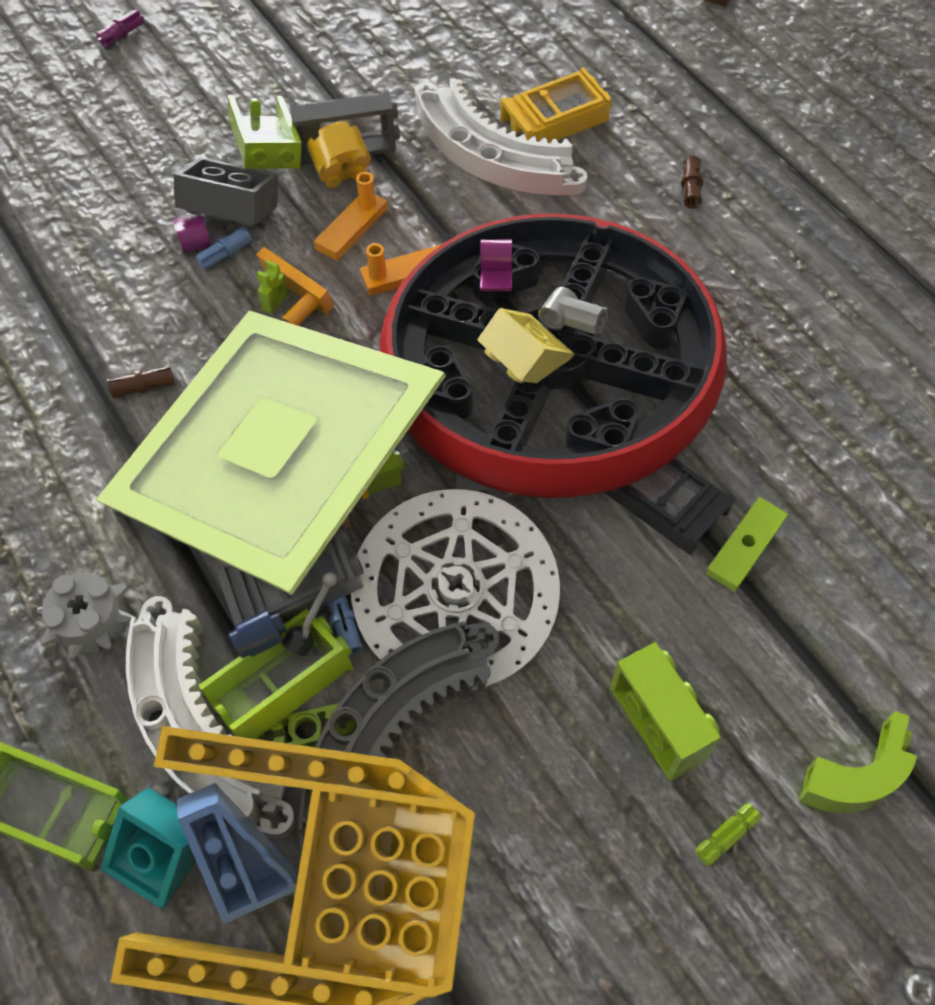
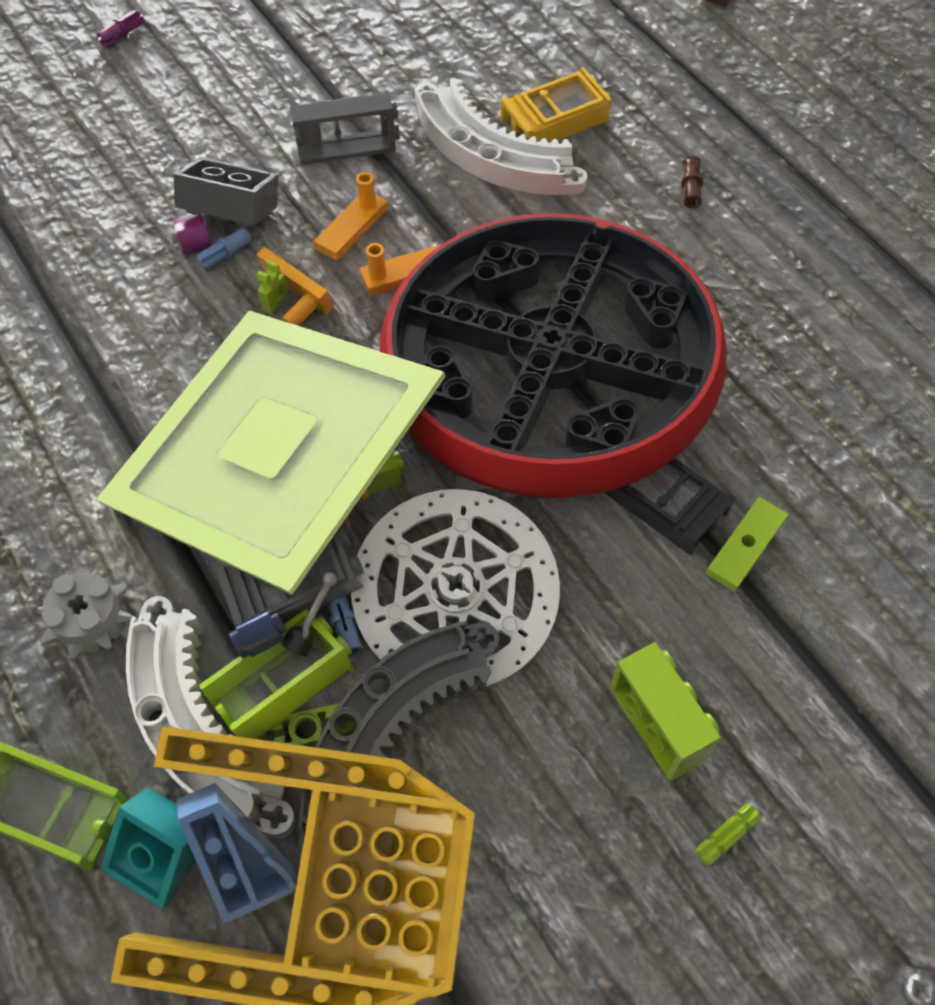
reddish brown pin [107,365,175,398] -> none
lime door [228,96,302,169] -> none
yellow brick [307,121,371,188] -> none
light yellow slope [477,308,574,383] -> none
magenta panel [480,239,512,291] -> none
light grey piece [538,287,608,335] -> none
lime arch [798,711,917,813] -> none

